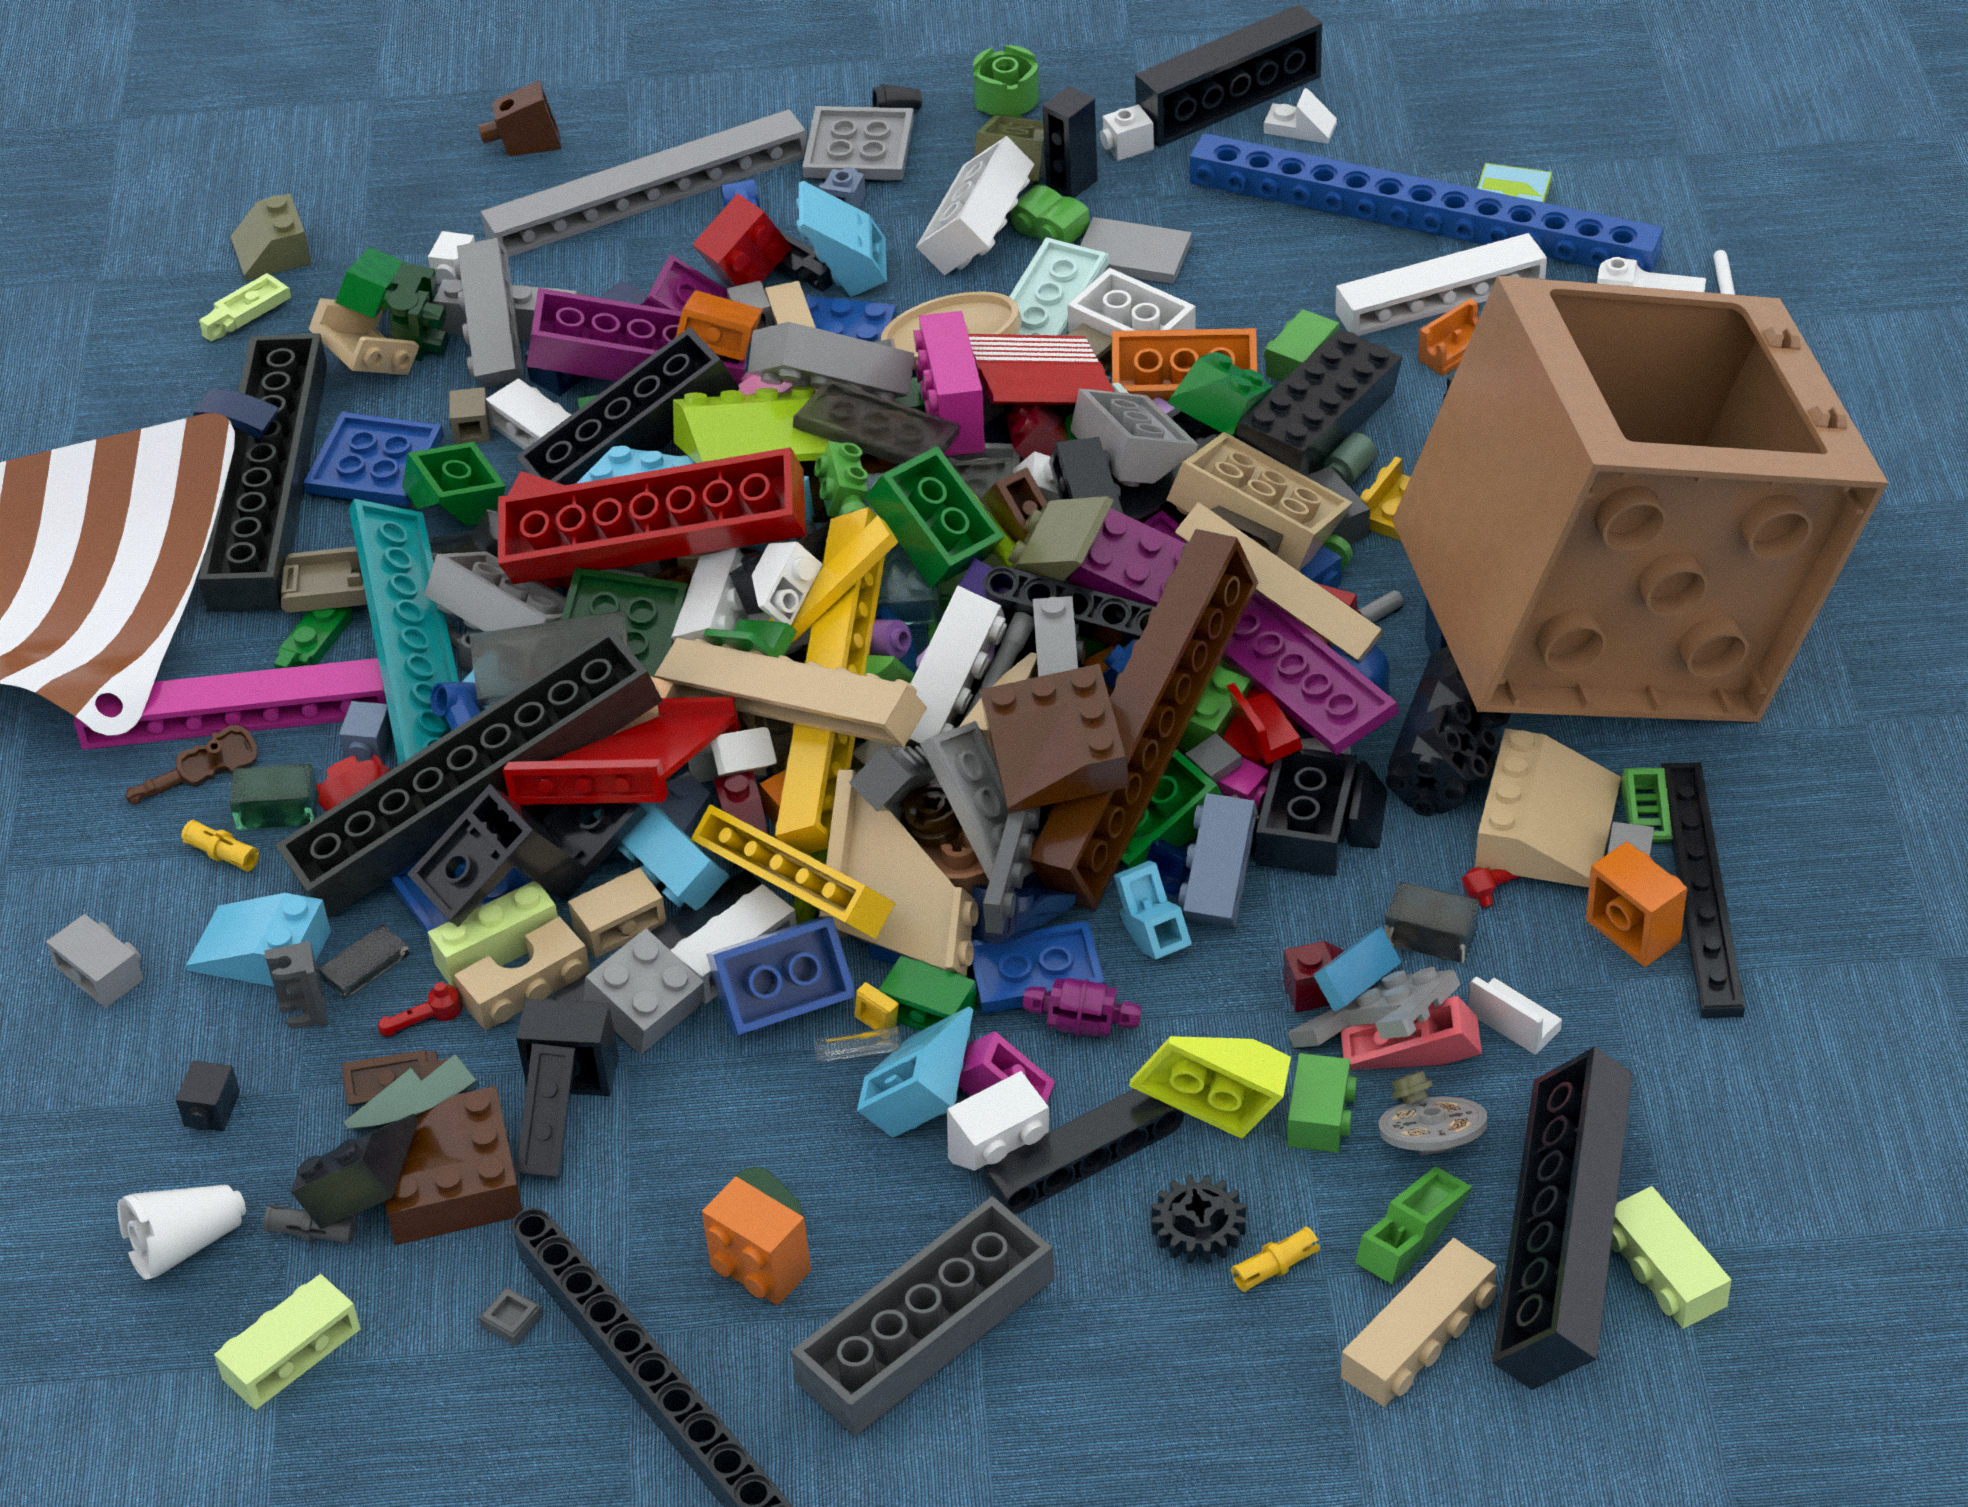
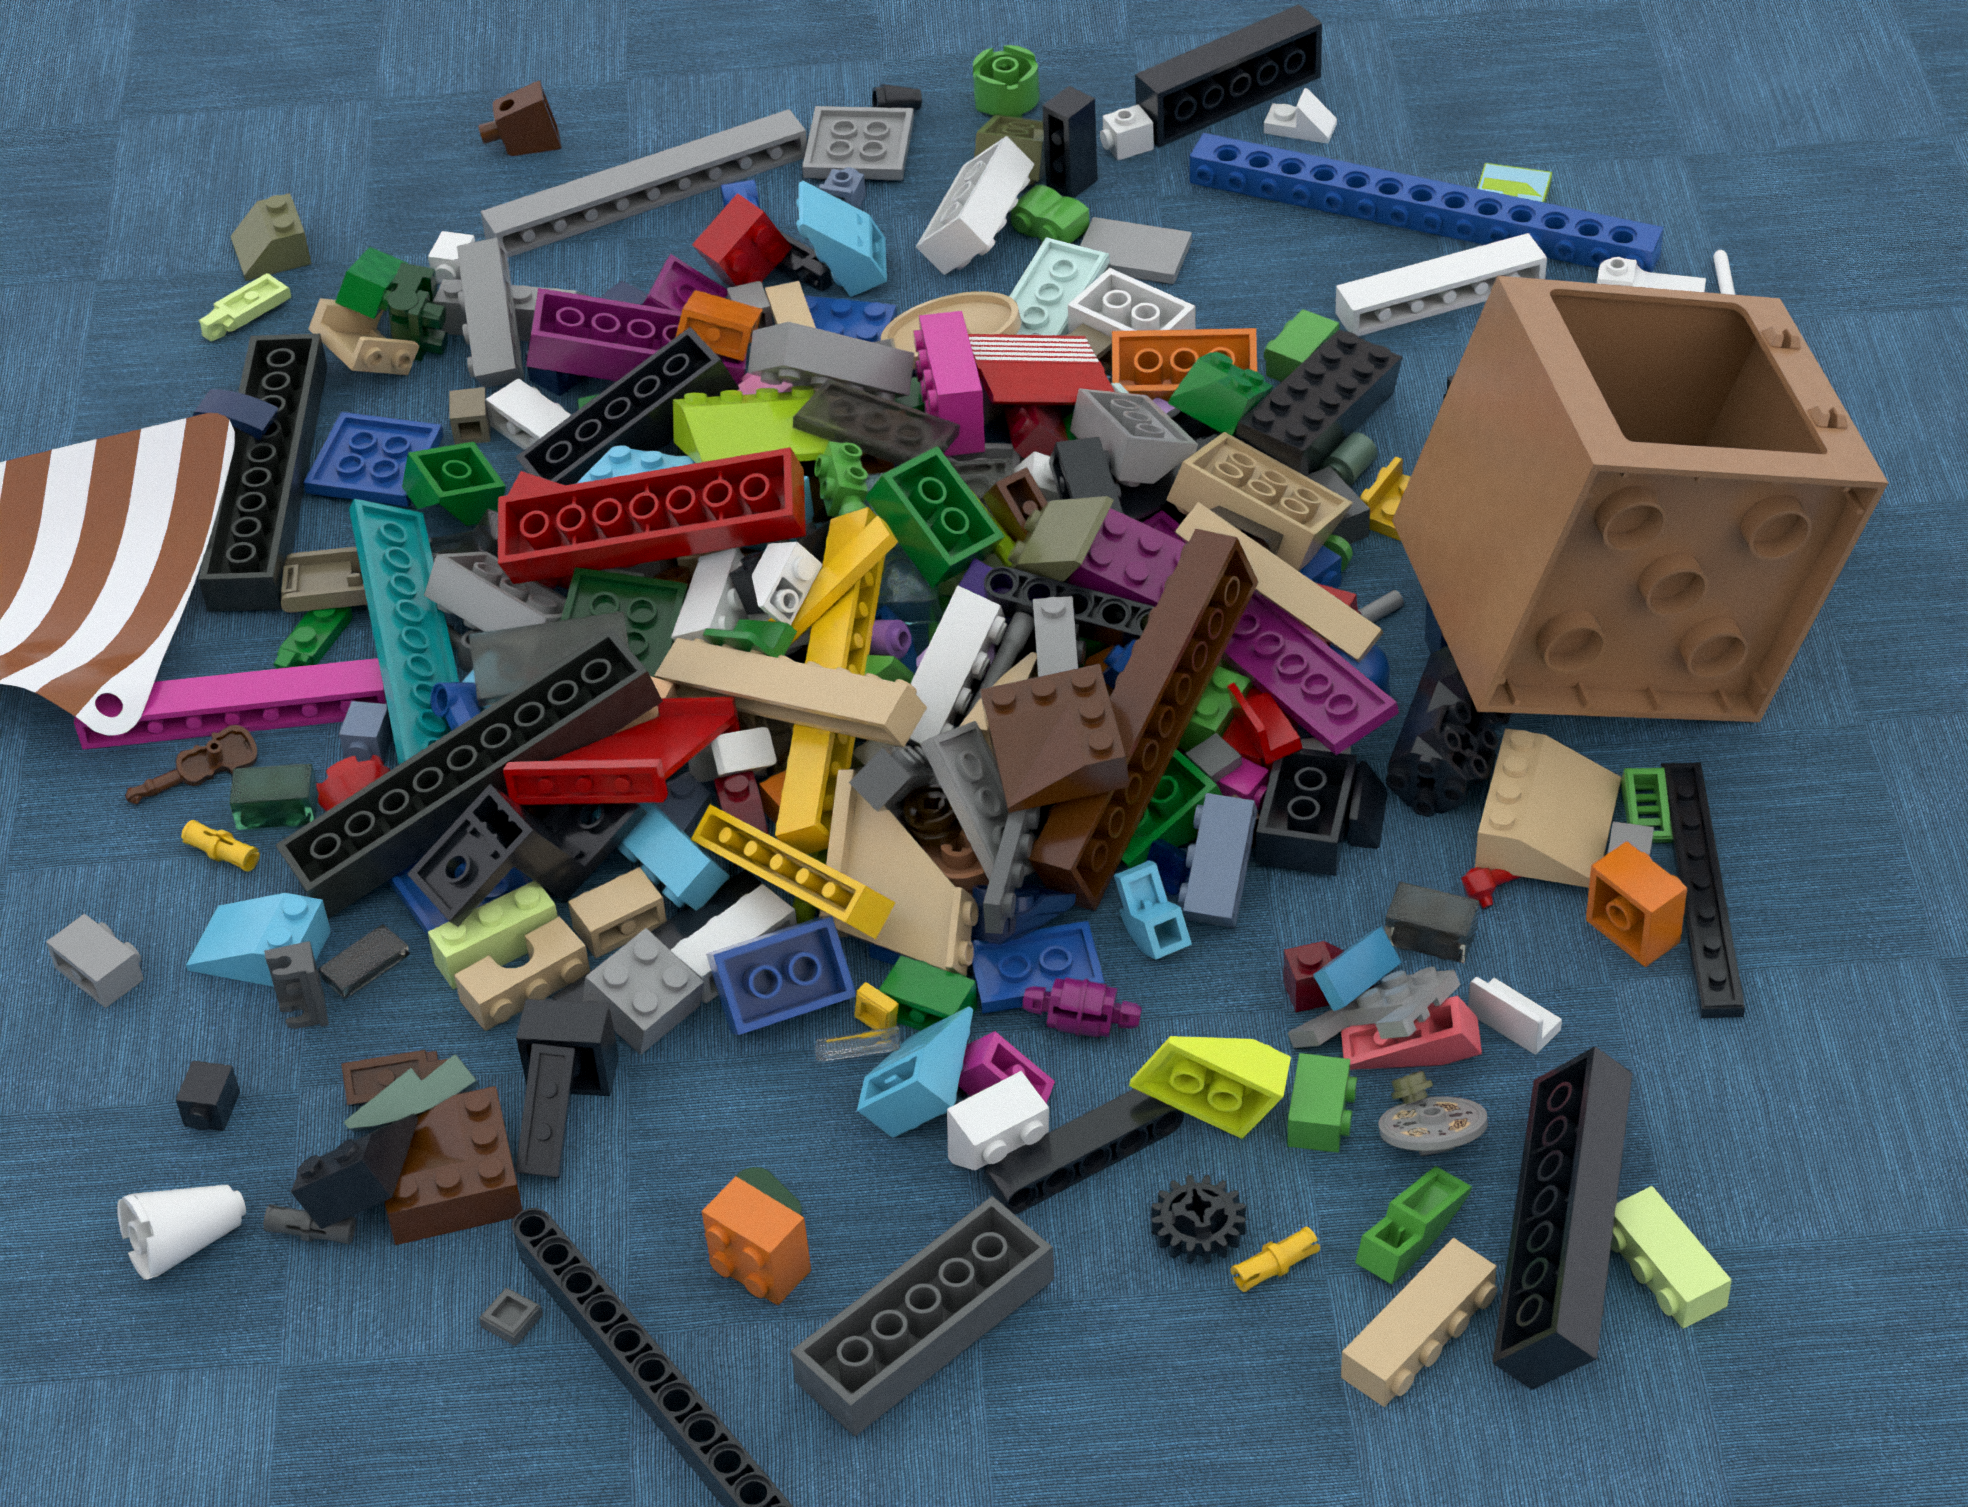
yellowish green brick [214,1273,361,1410] -> none
red piece [377,982,462,1038] -> none
orange hinge [1418,298,1478,376] -> none

